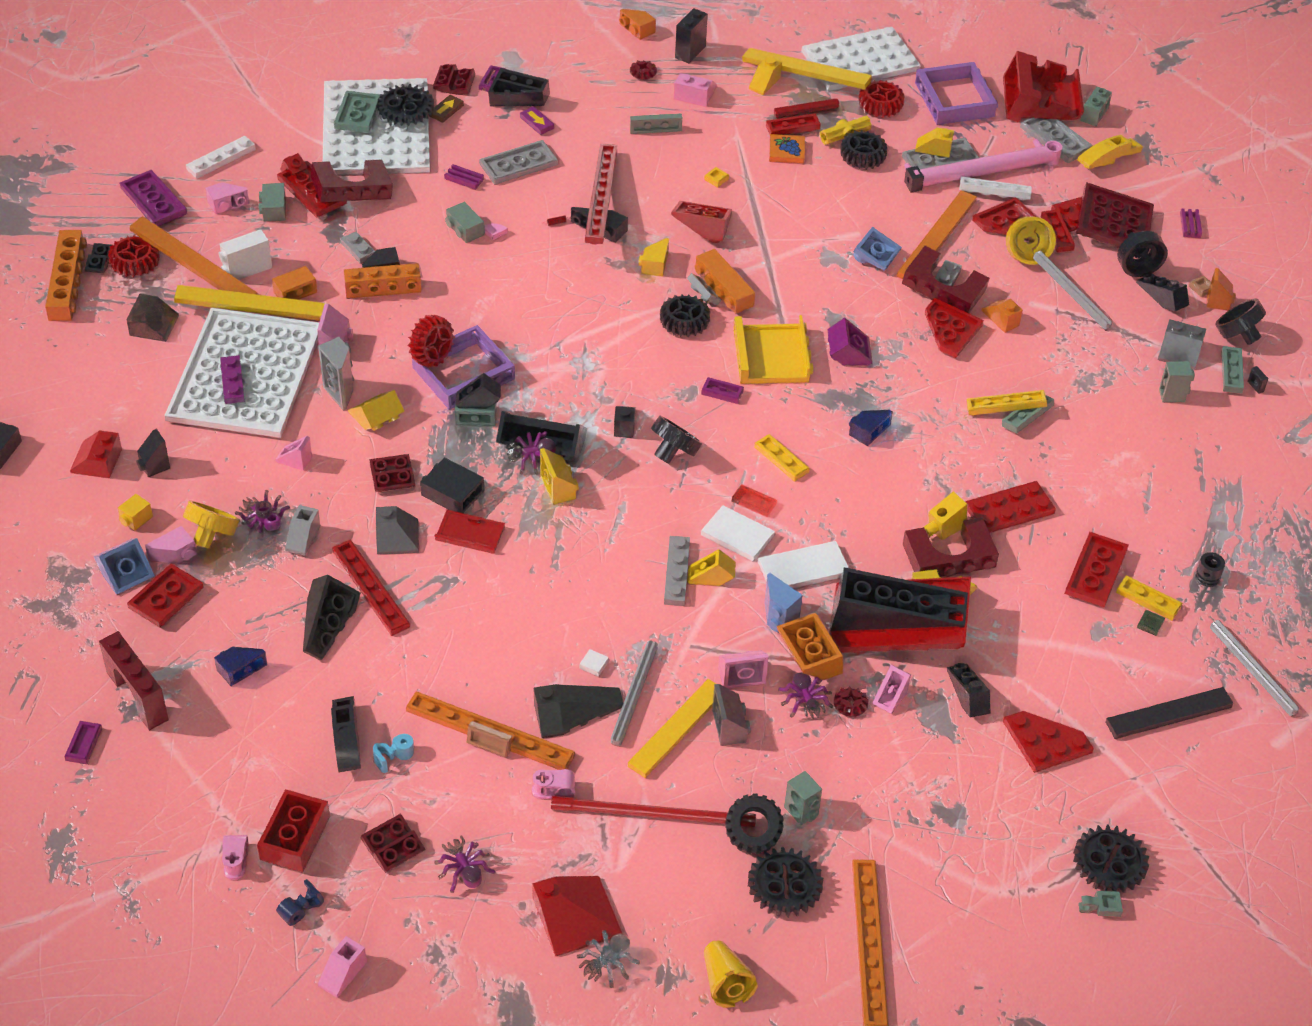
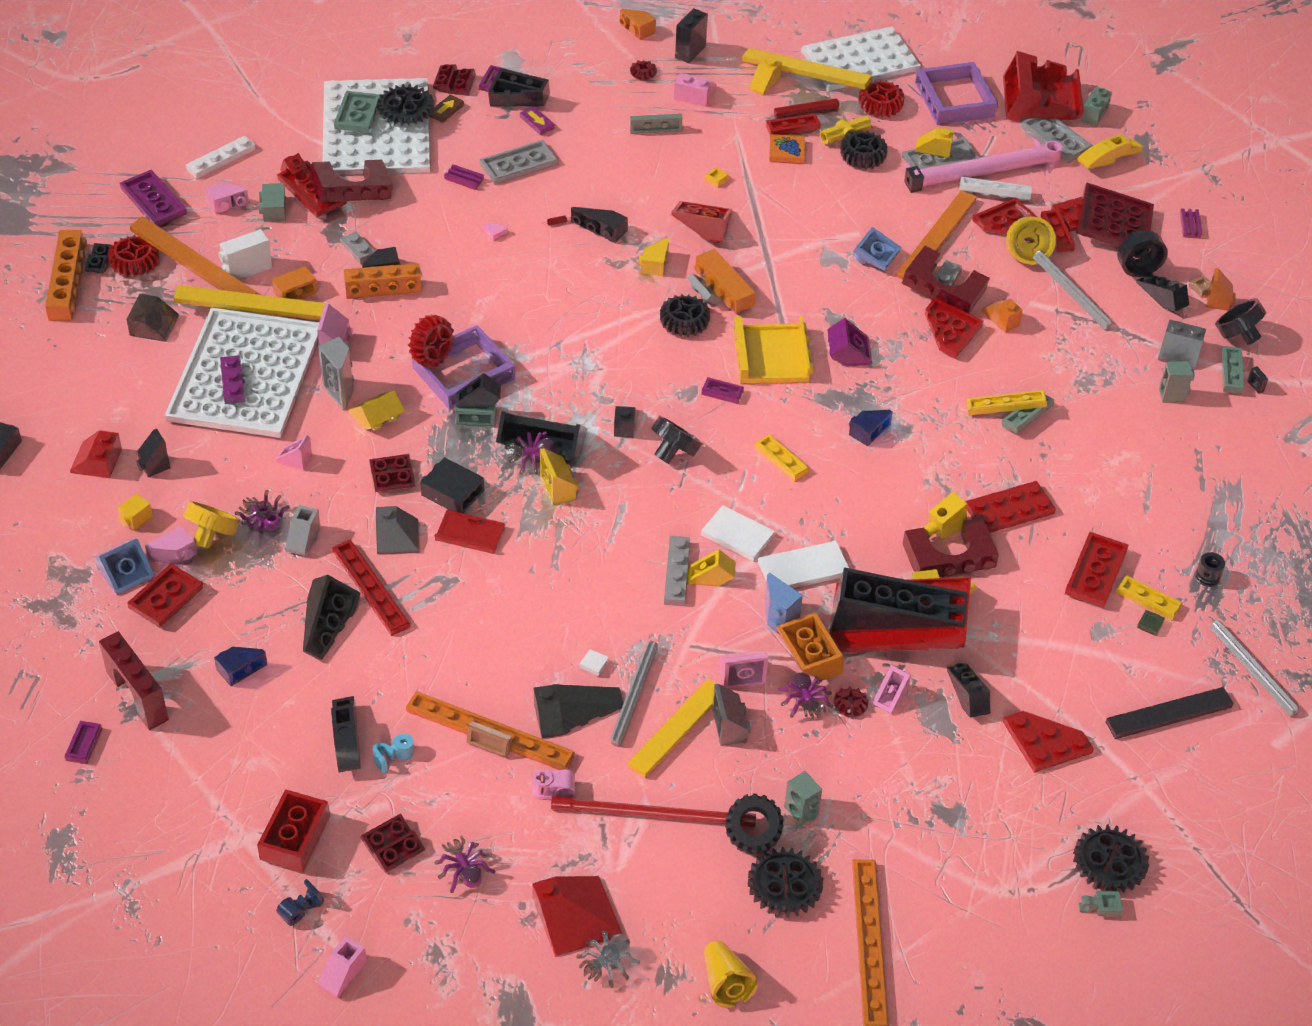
bright pink piece [222,835,249,880] -> none
sand green brick [445,201,485,243] -> none
plate [585,143,618,245] -> none
clear red tile [731,484,777,517] -> none

